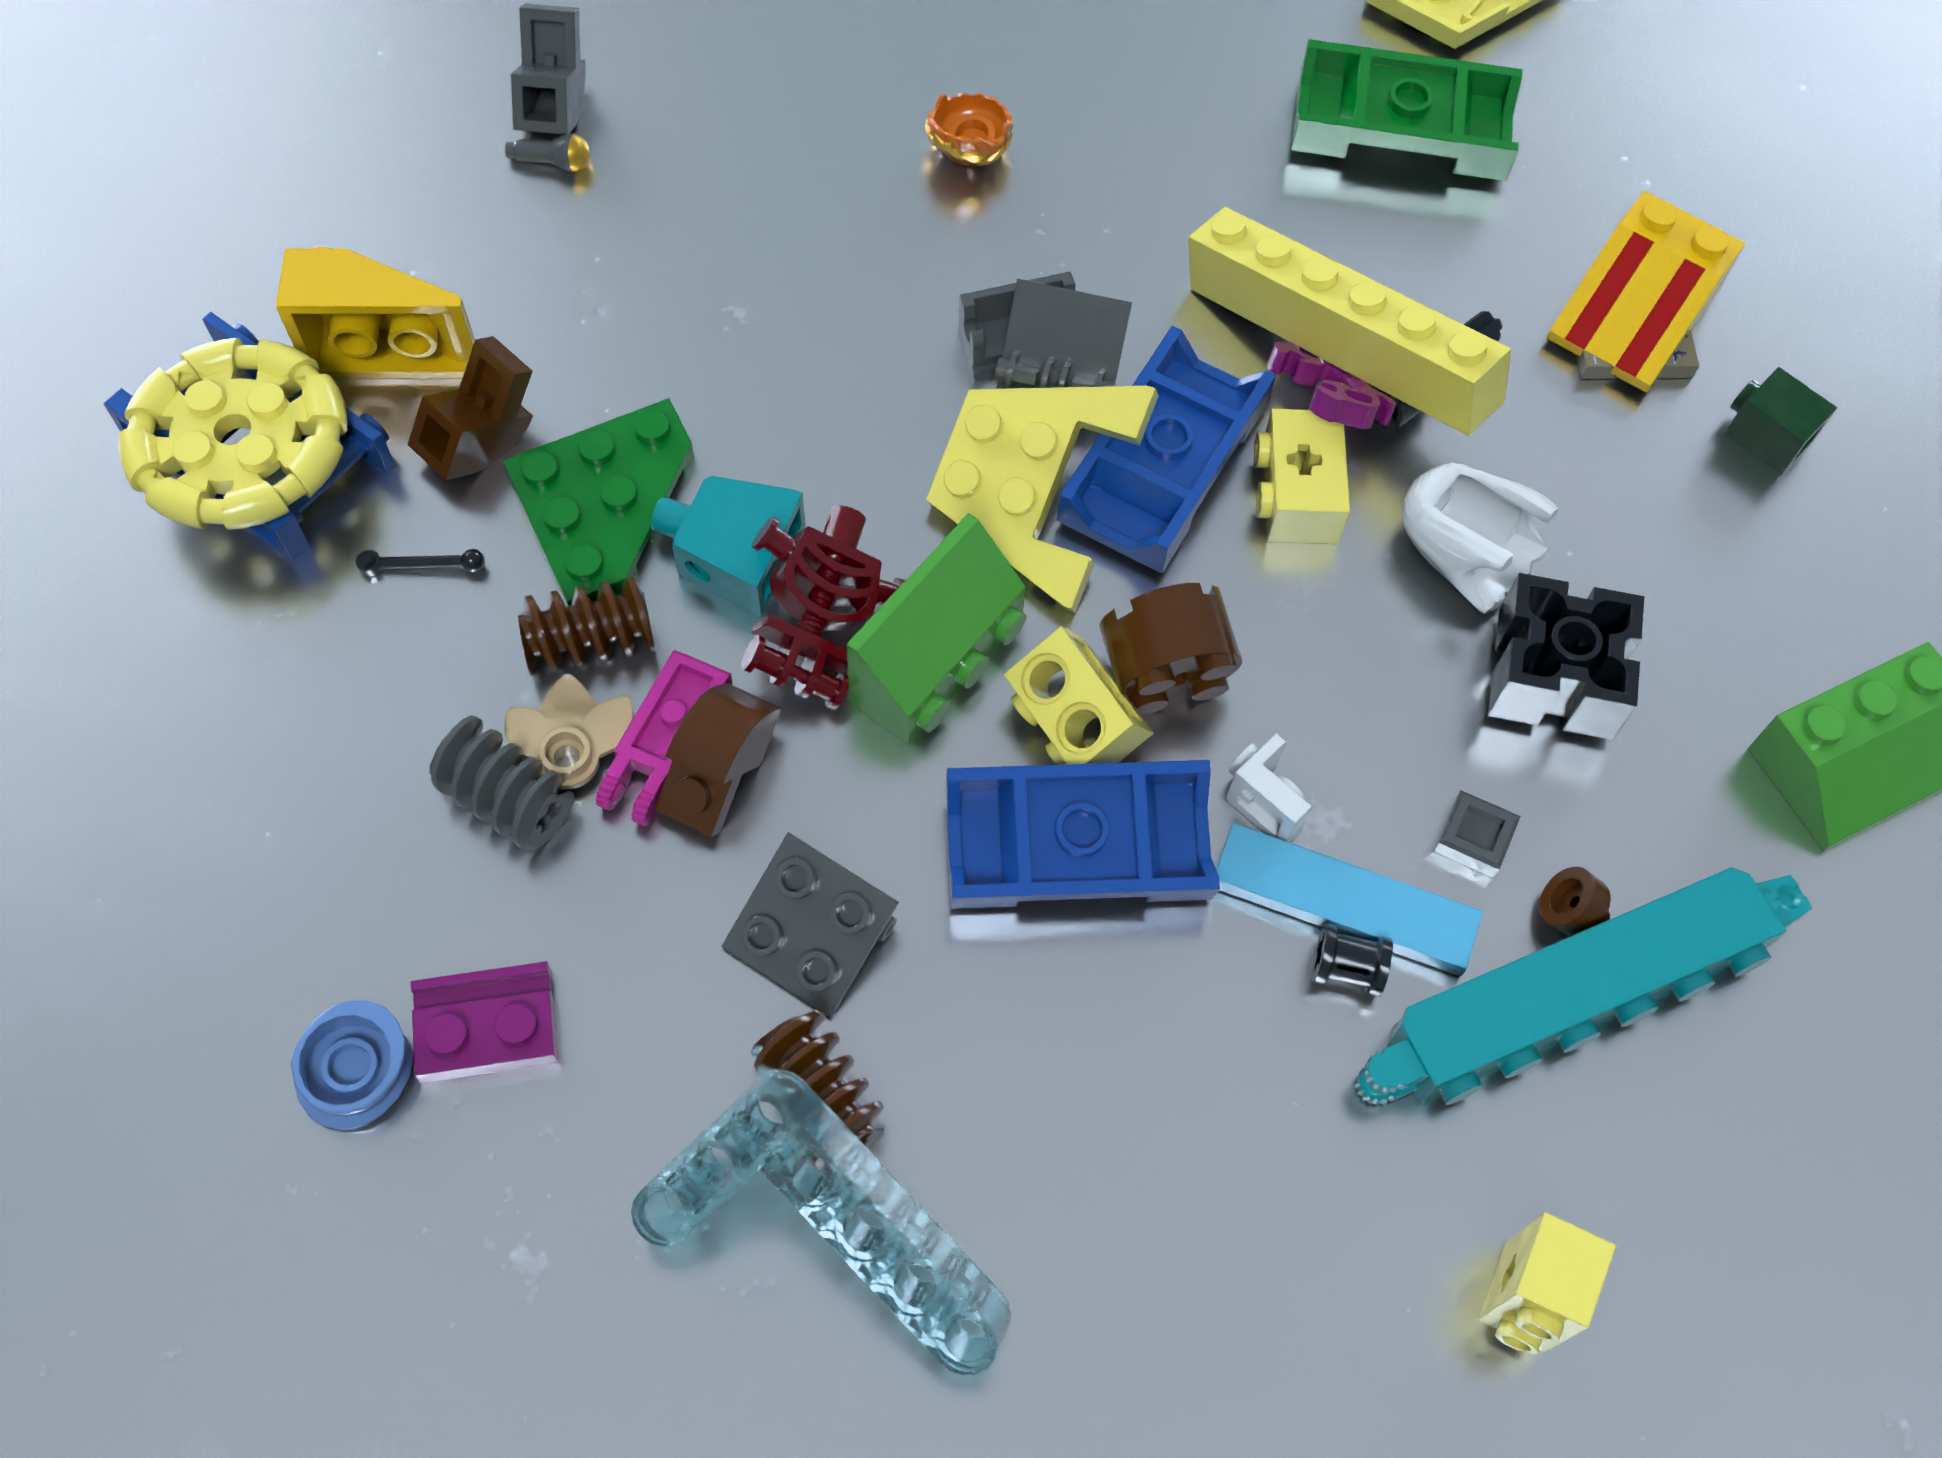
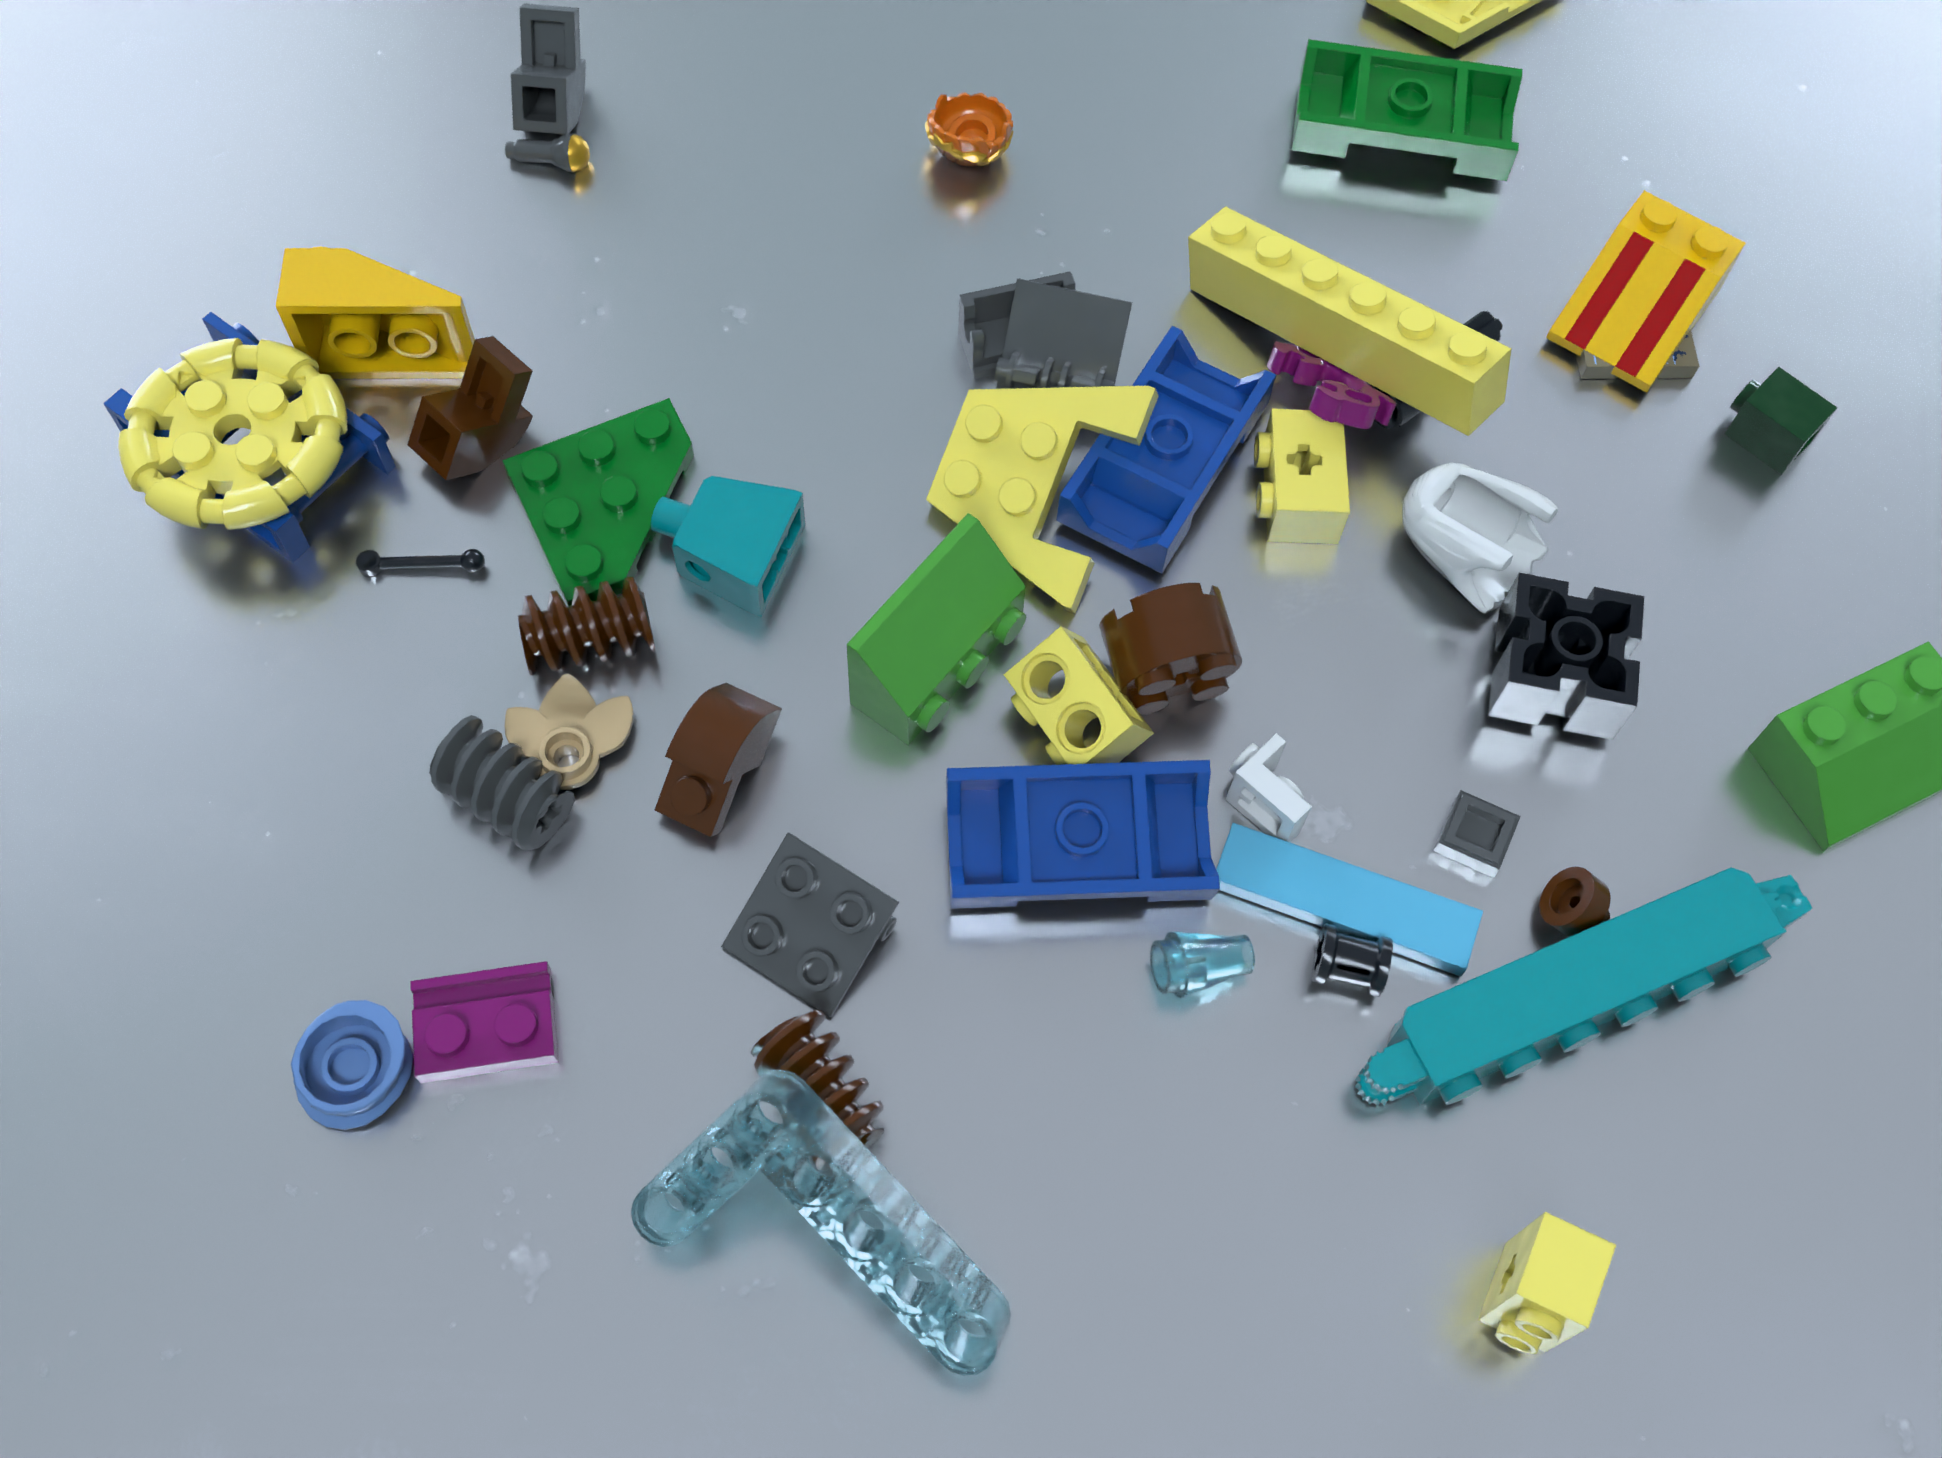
dark pink hinge [595,650,733,827] -> none
dark red piece [741,505,905,710] -> none
none -> clear light blue cone [1150,932,1255,998]

